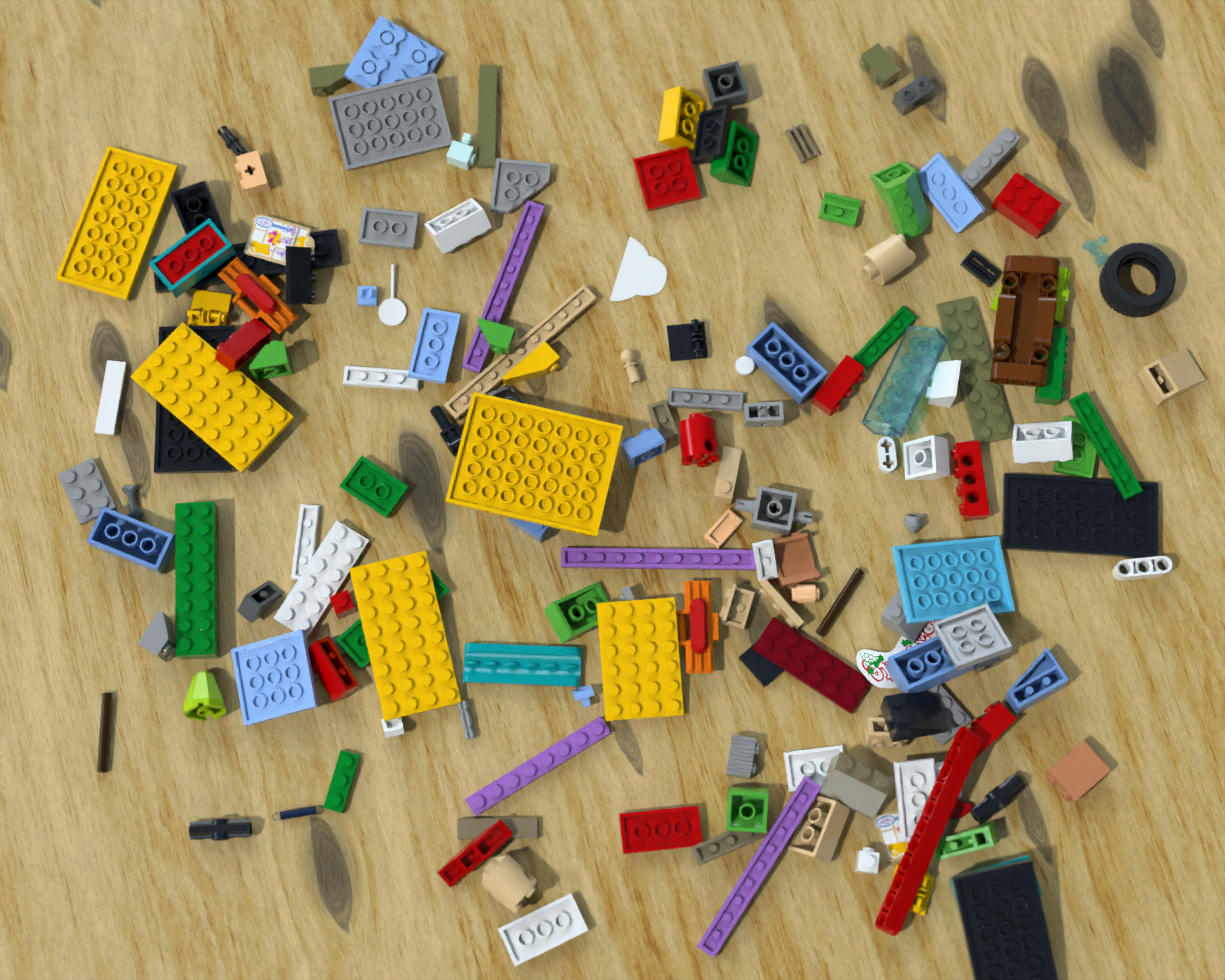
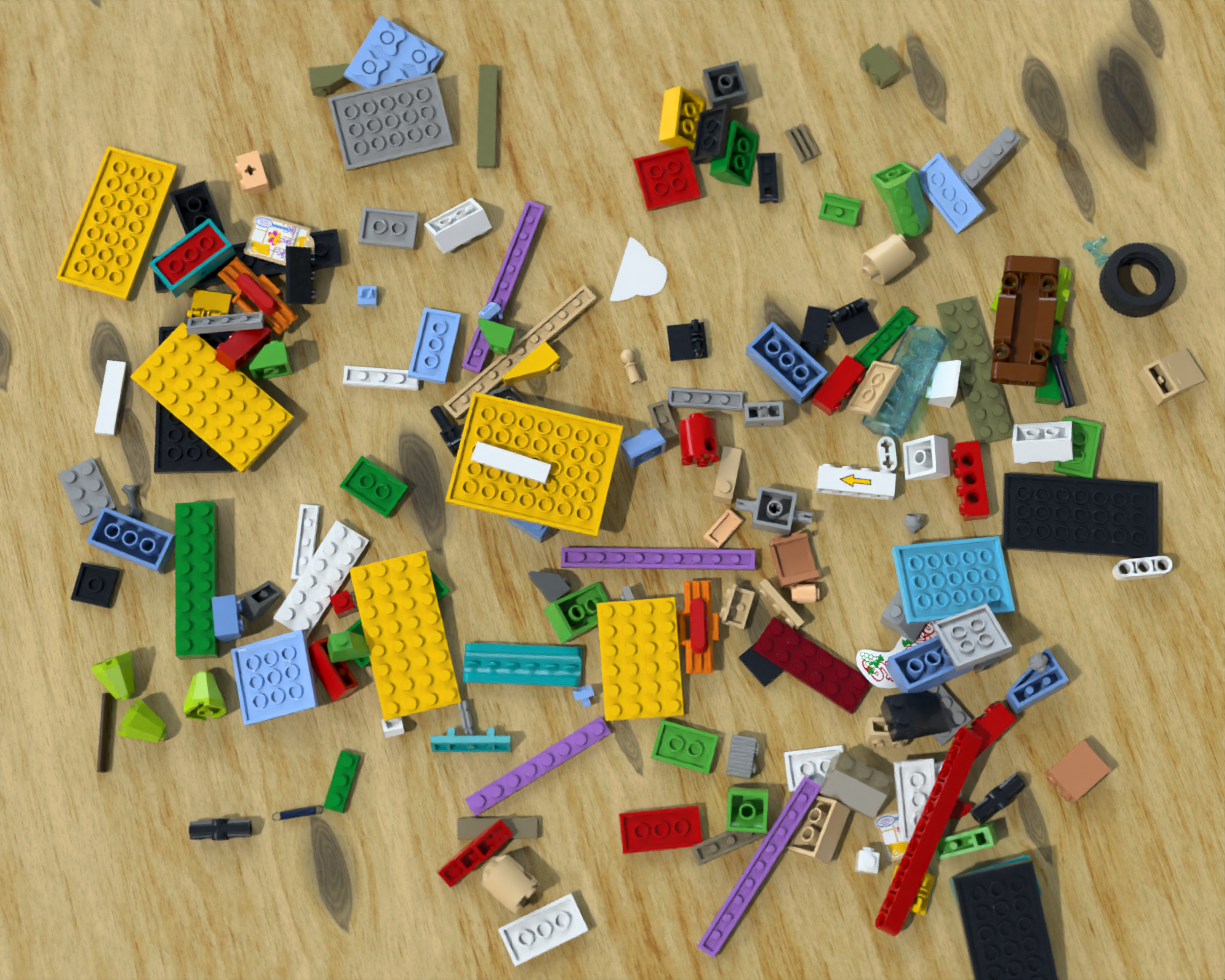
light grey slope [138,610,175,662] -> none
black pin [217,126,248,156] -> none
white piece [378,264,406,326] -> none
light aqua brick [446,133,476,170] -> none
light grey plate [490,158,551,214] -> none
white tile [735,356,754,376] -> none
white plate [752,539,778,582] -> none
dark brown piece [815,568,864,637] -> none
dark grey brick [892,74,935,116] -> none
black tile [960,250,1002,288] -> none
red brick [991,172,1062,239] -> none
green tile [1068,392,1143,500] -> none
none -> black tile [71,562,120,609]
none -> lime cone [91,651,136,701]
none -> lime cone [116,698,168,743]
none -> light grey tile [186,312,265,335]
none -> medium blue slope [212,595,245,643]
none -> bright green slope [327,631,370,663]
none -> teal hinge [430,728,511,752]
none -> white tile [471,441,551,484]
none -> light blue tile [478,302,503,322]
none -> dark grey slope [528,571,571,604]
none -> bright green plate [651,720,719,775]
none -> black plate [757,153,778,204]
none -> black hinge [799,305,833,359]
none -> white brick [816,464,896,501]
none -> black hinge [830,298,879,345]
none -> tan tile [846,361,903,418]
none -> light grey plate [1027,652,1048,673]
none -> black axle [1050,354,1076,408]

